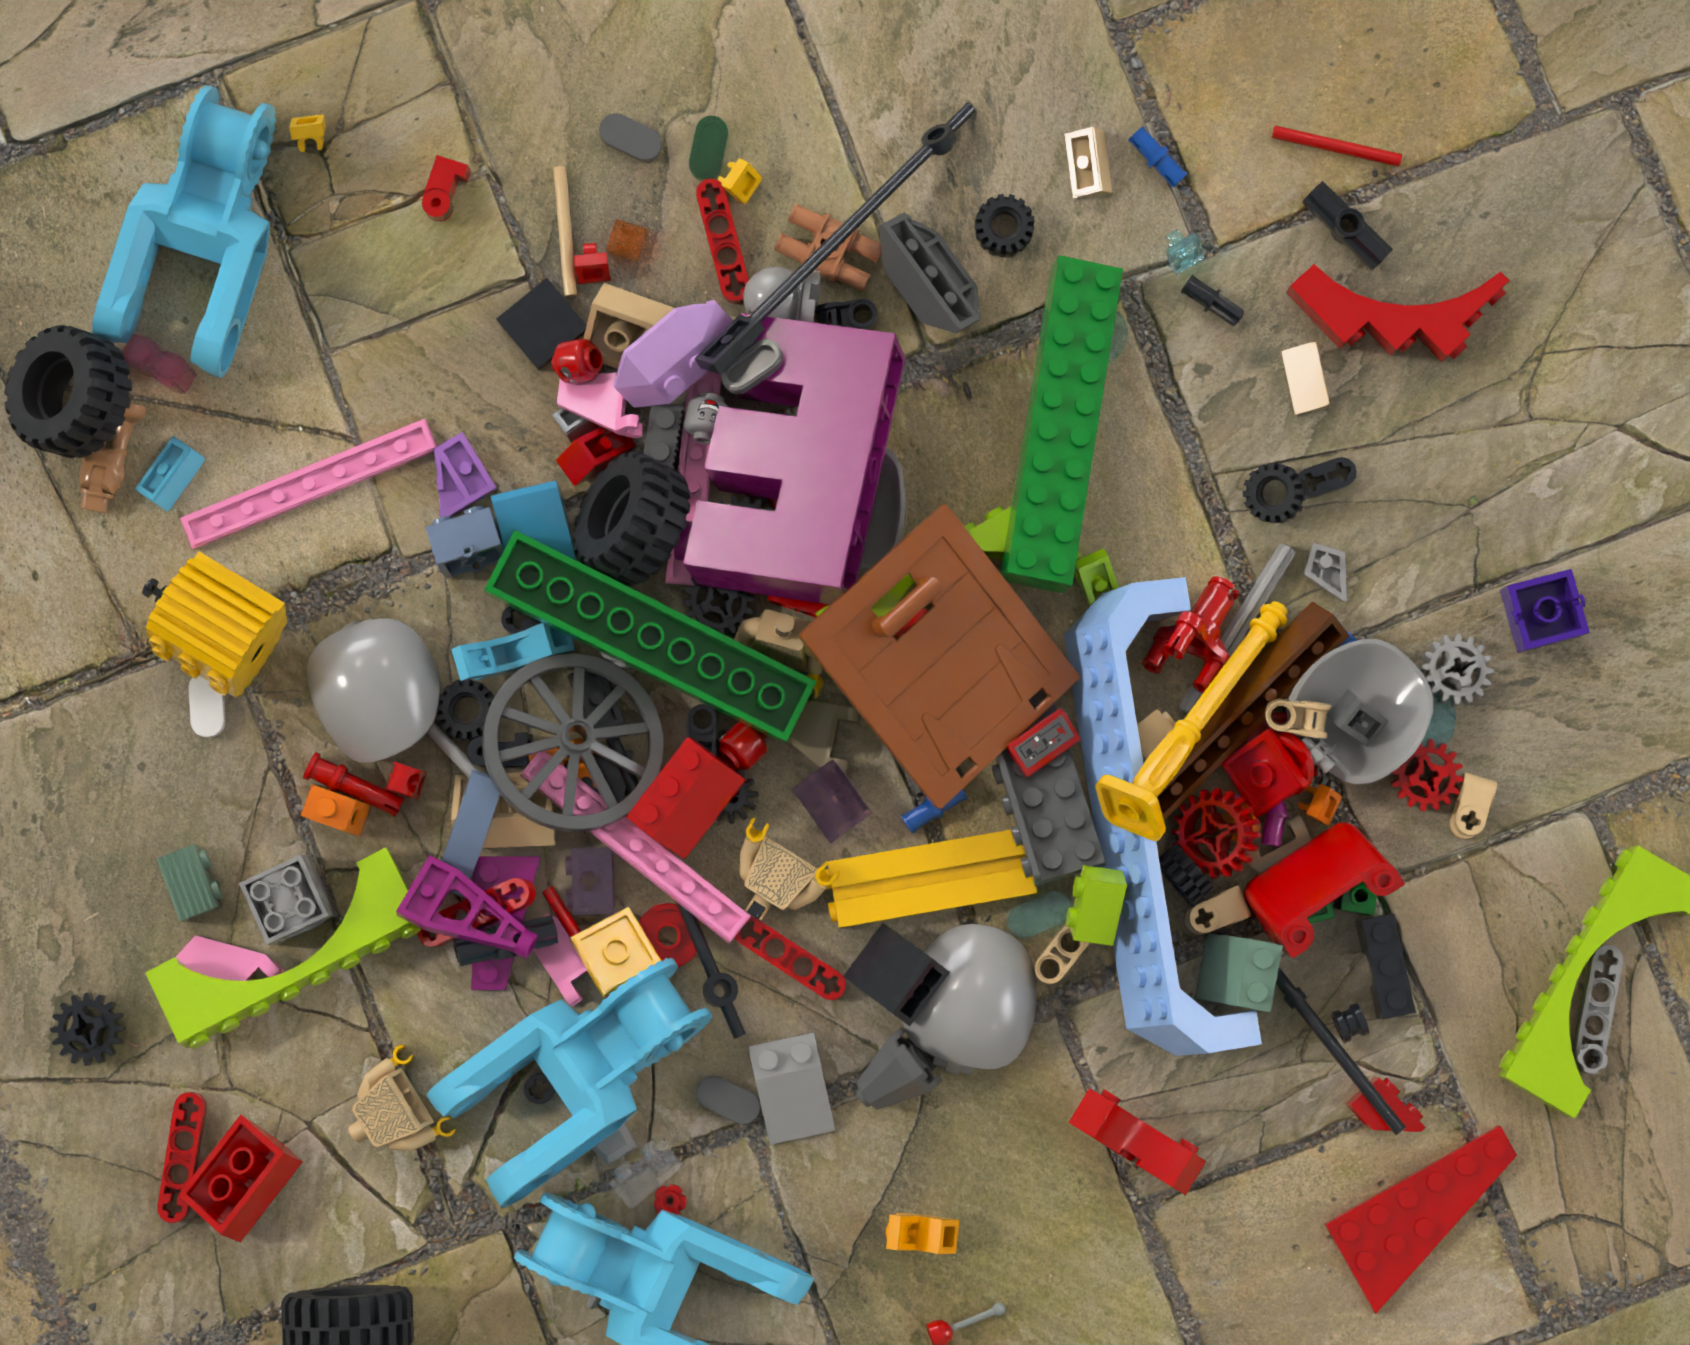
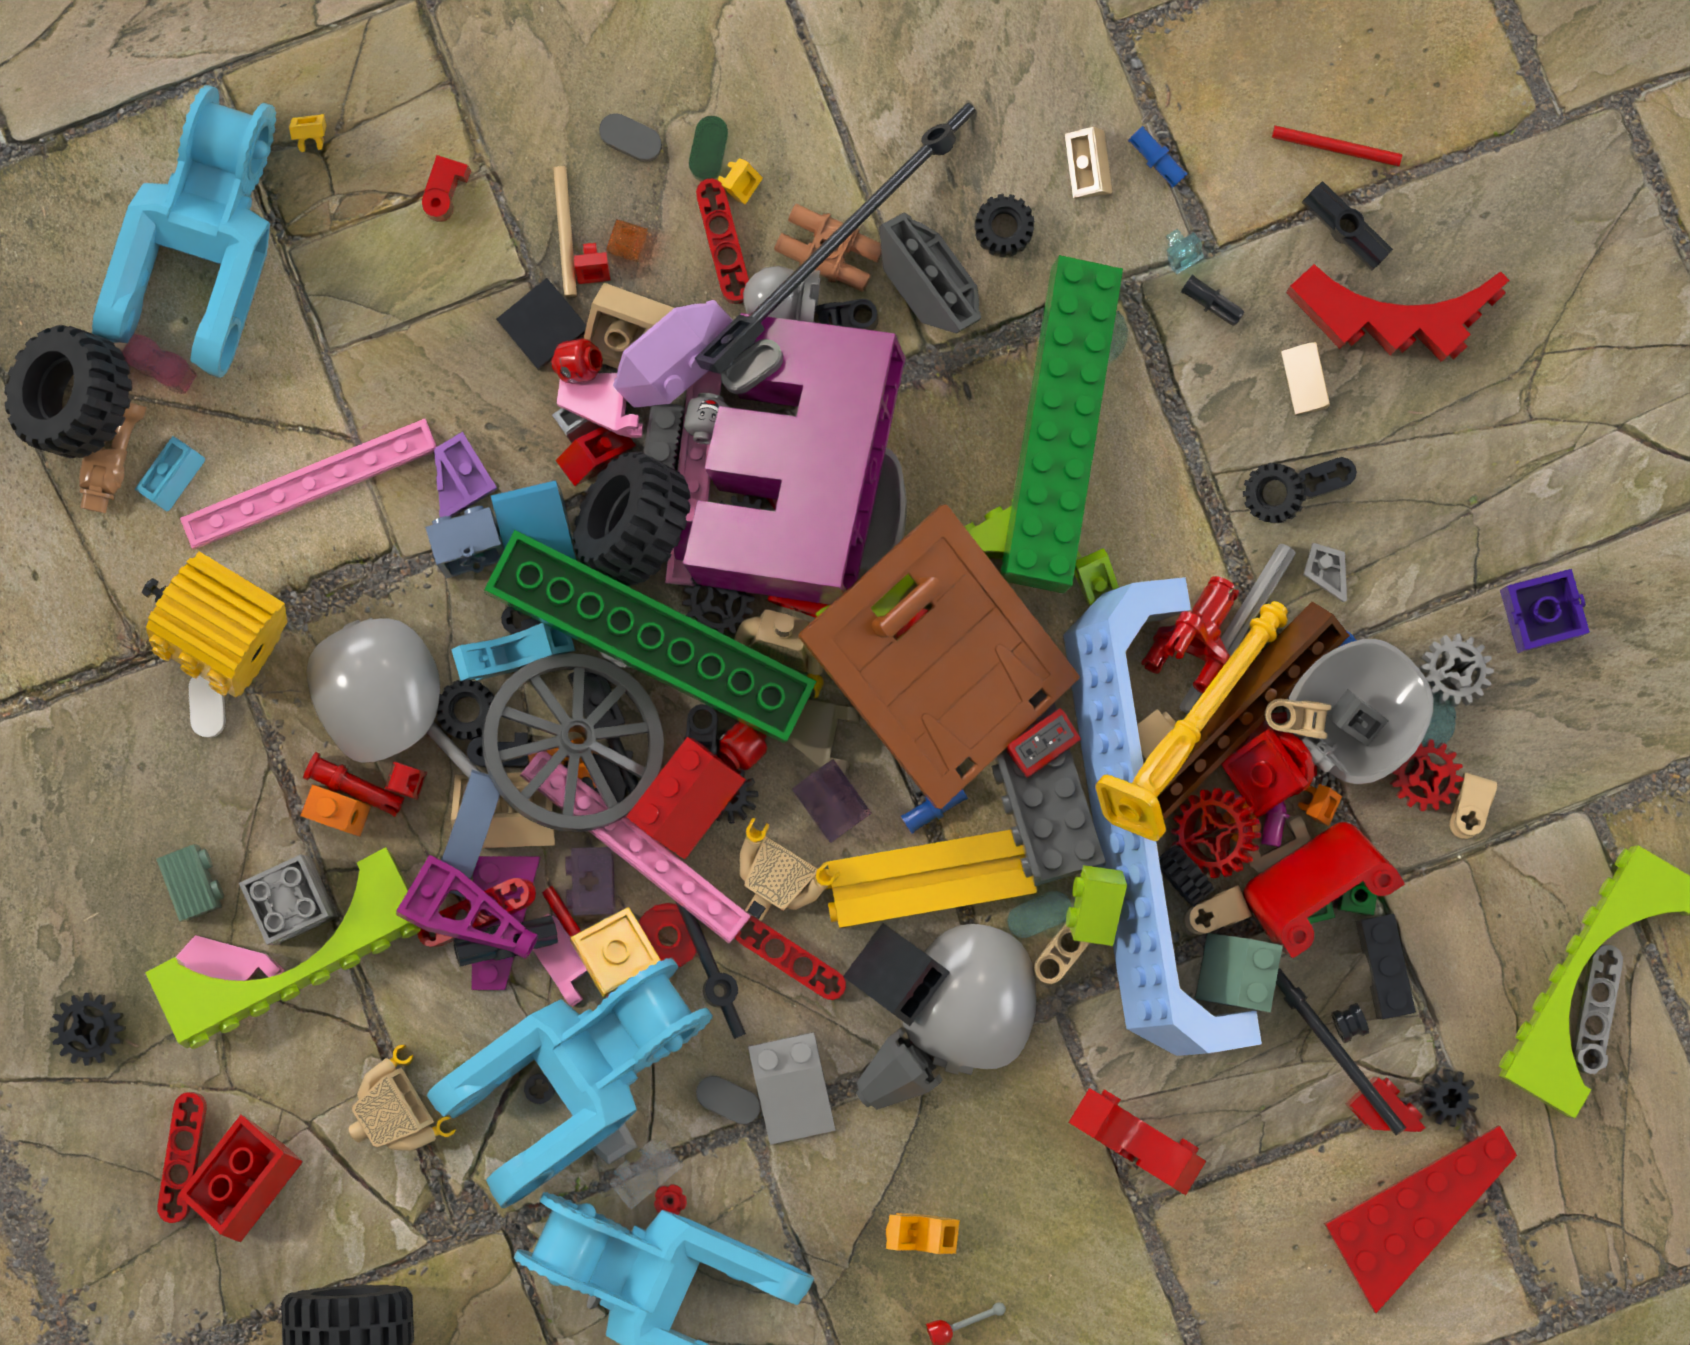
none -> black gear [1420,1069,1479,1127]

